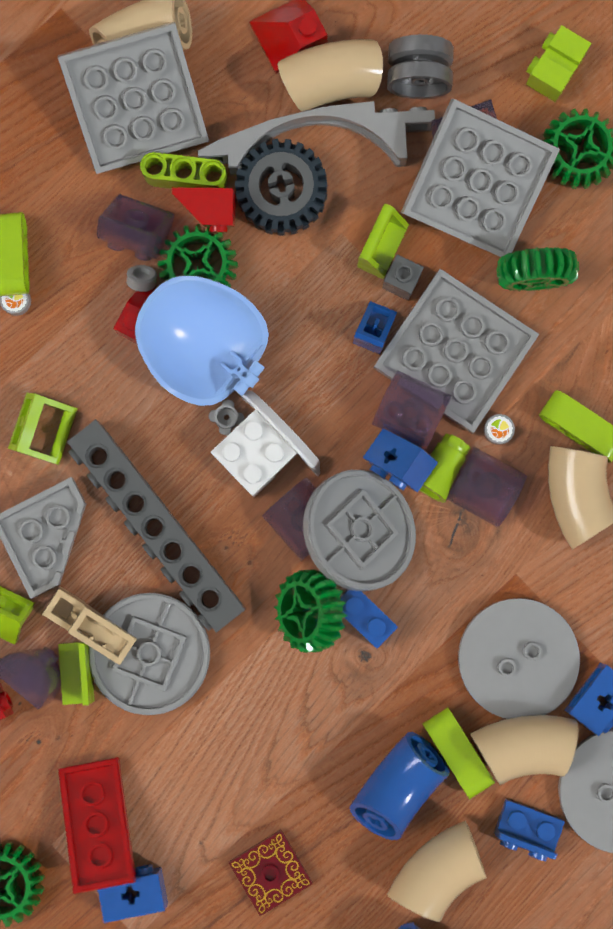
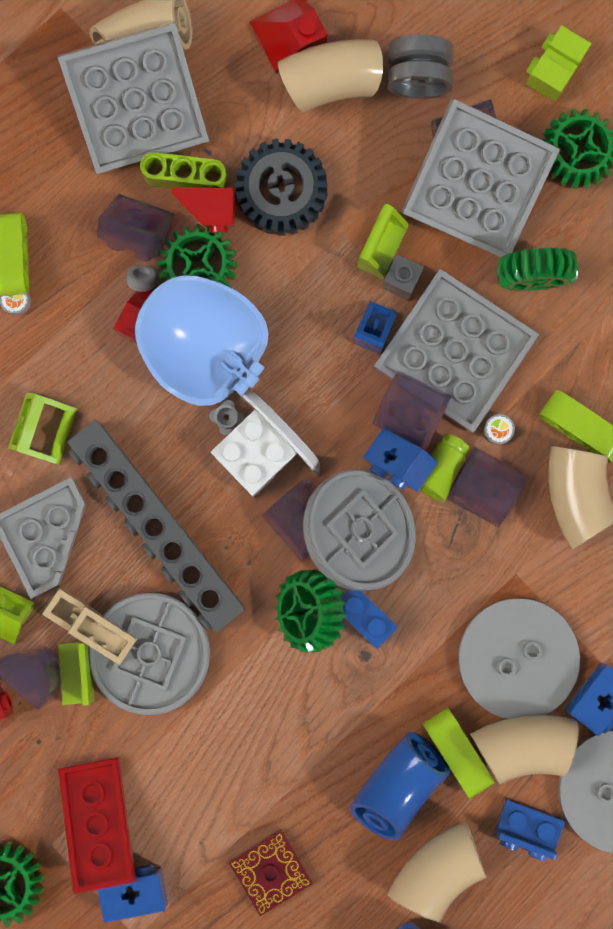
light grey slope [198,101,435,175] -> none

